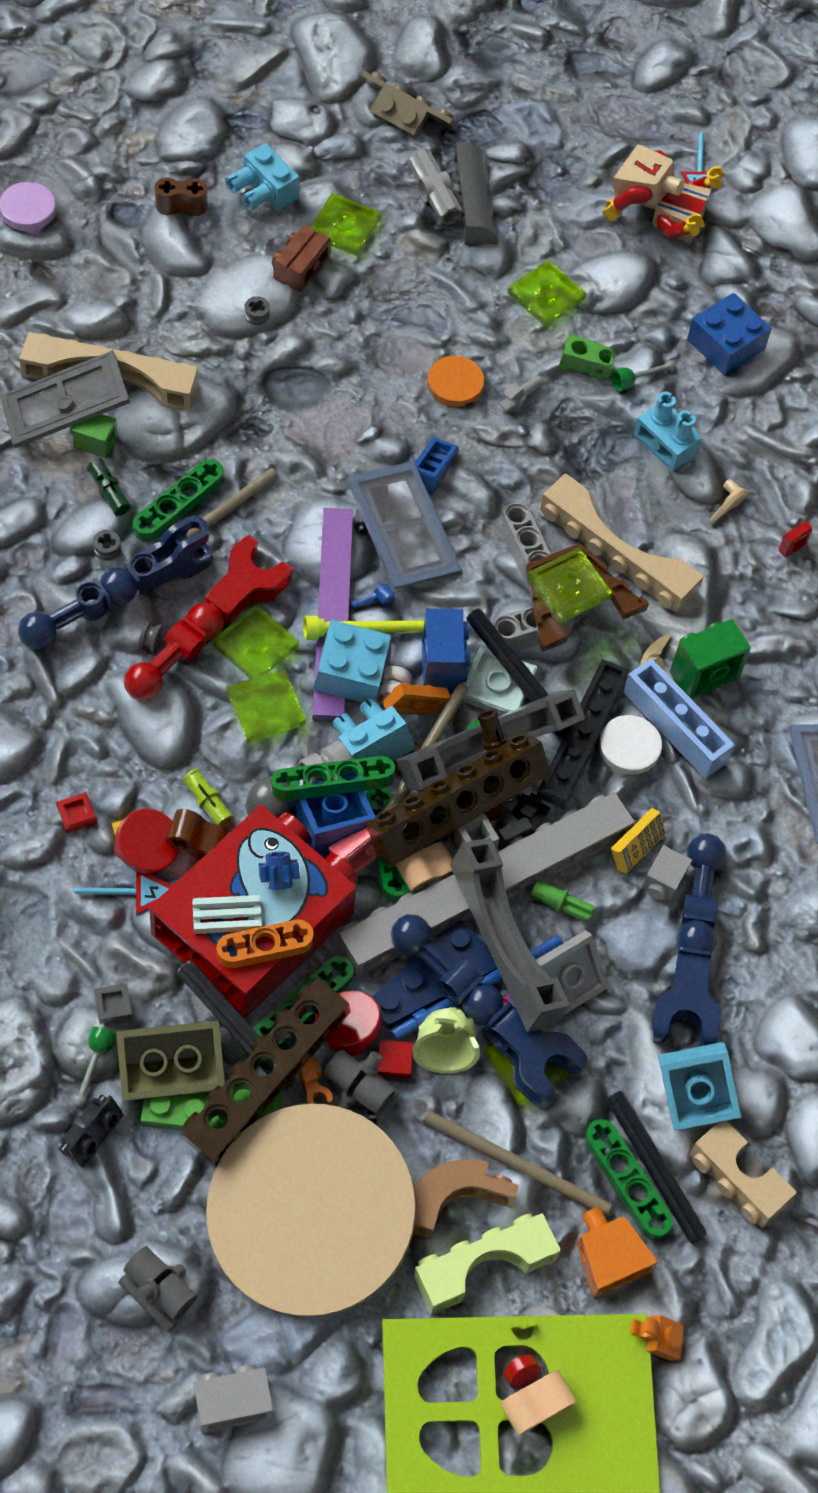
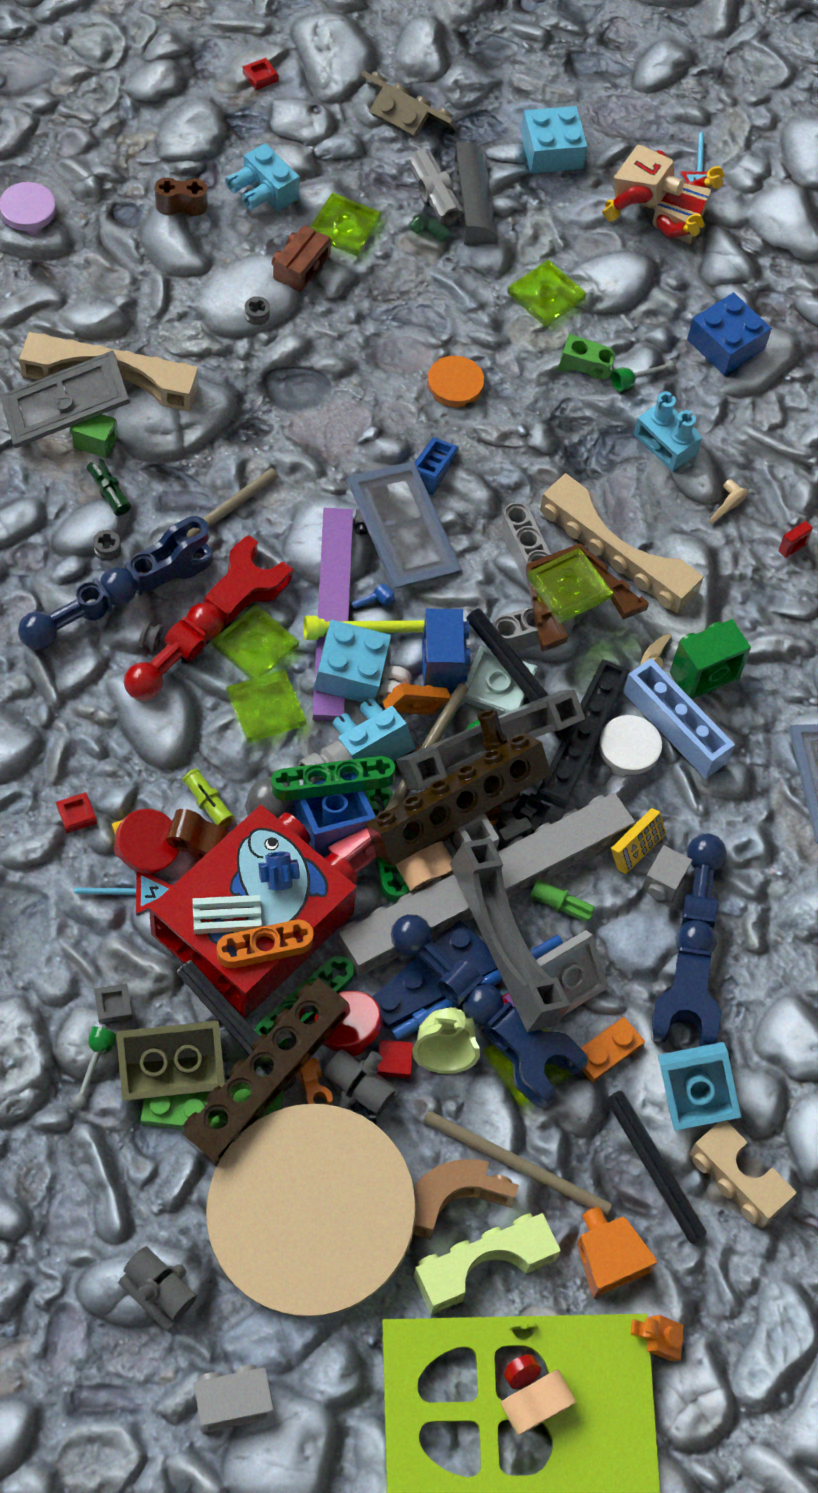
black hinge [58,1095,124,1168] -> none
green beam [133,459,224,542] -> none
light grey bar [499,376,543,412] -> none
green beam [585,1119,673,1241] -> none
none -> red tile [242,58,279,91]
none -> clear green arm [408,214,450,242]
none -> medium azure brick [521,106,587,174]
none -> orange plate [581,1017,645,1083]

